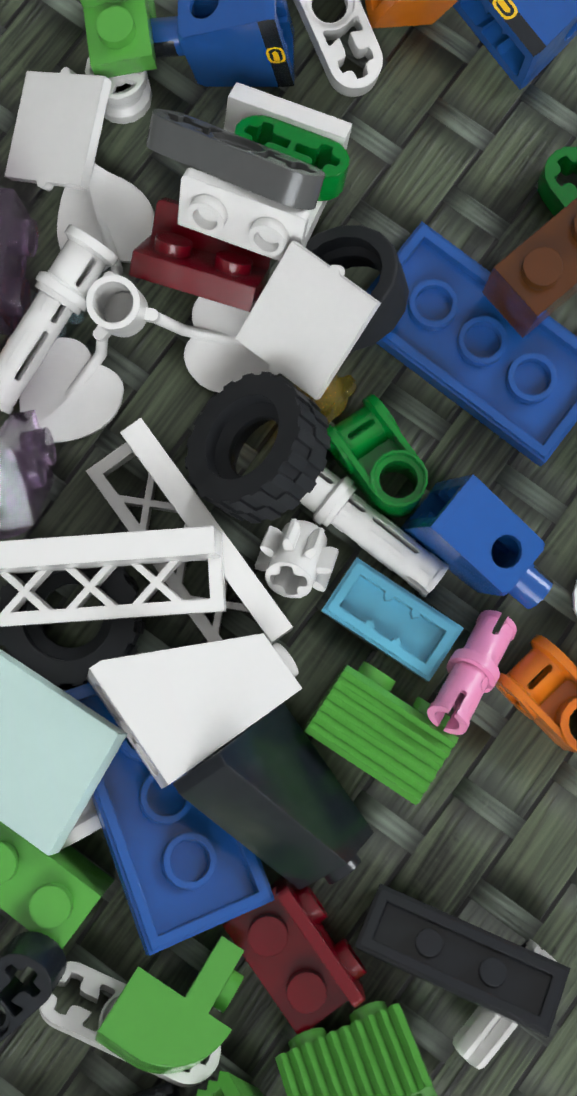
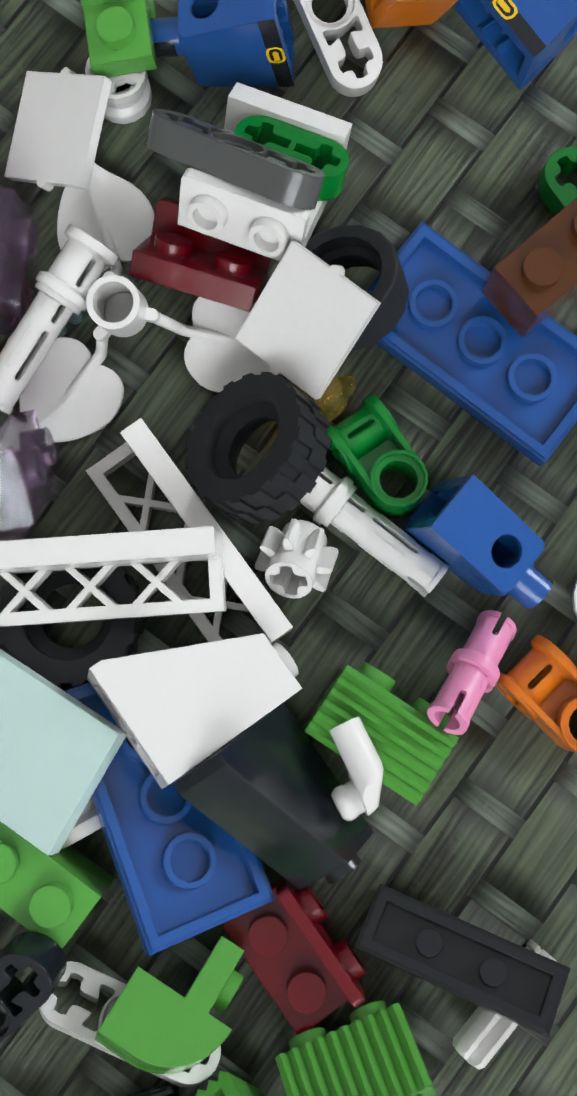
medium azure plate [321,557,464,682] -> none
none -> white arm [329,716,384,821]

